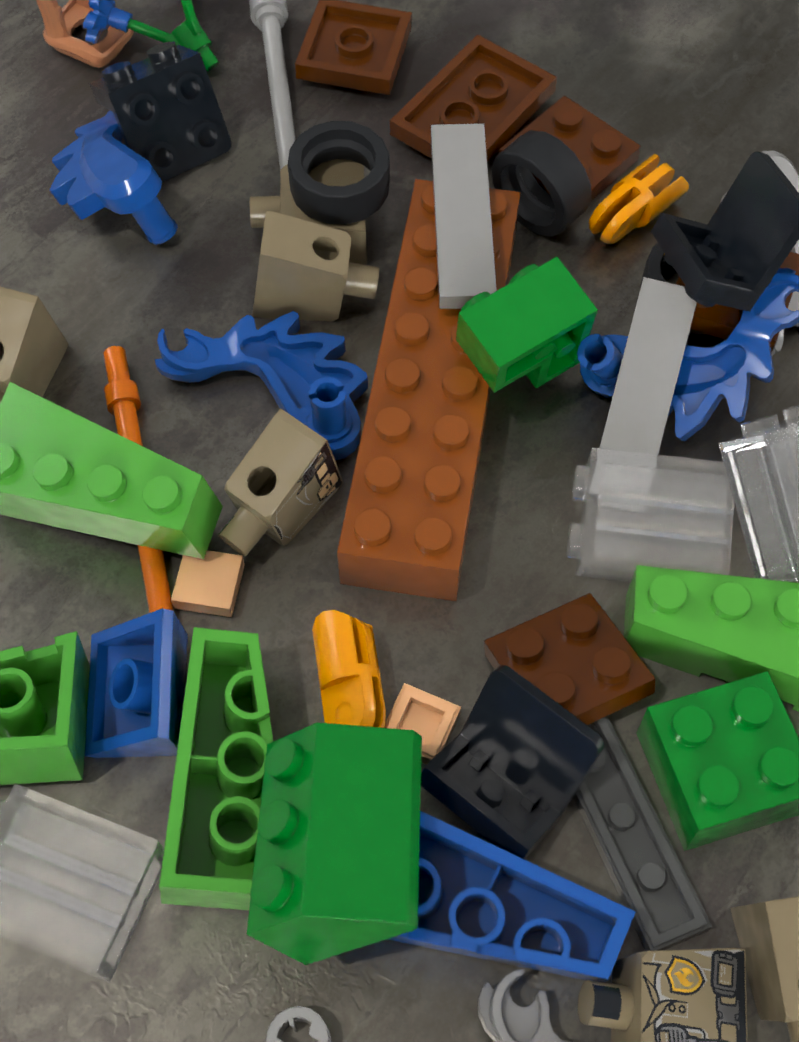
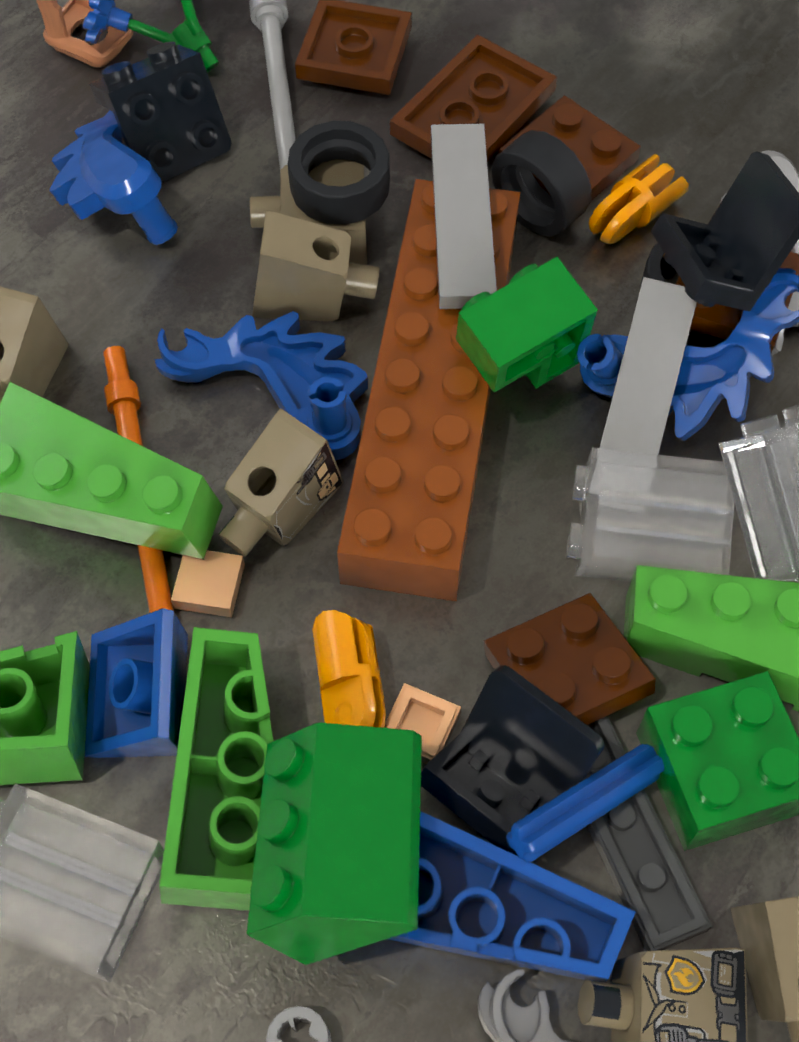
none -> blue axle [506,744,665,862]

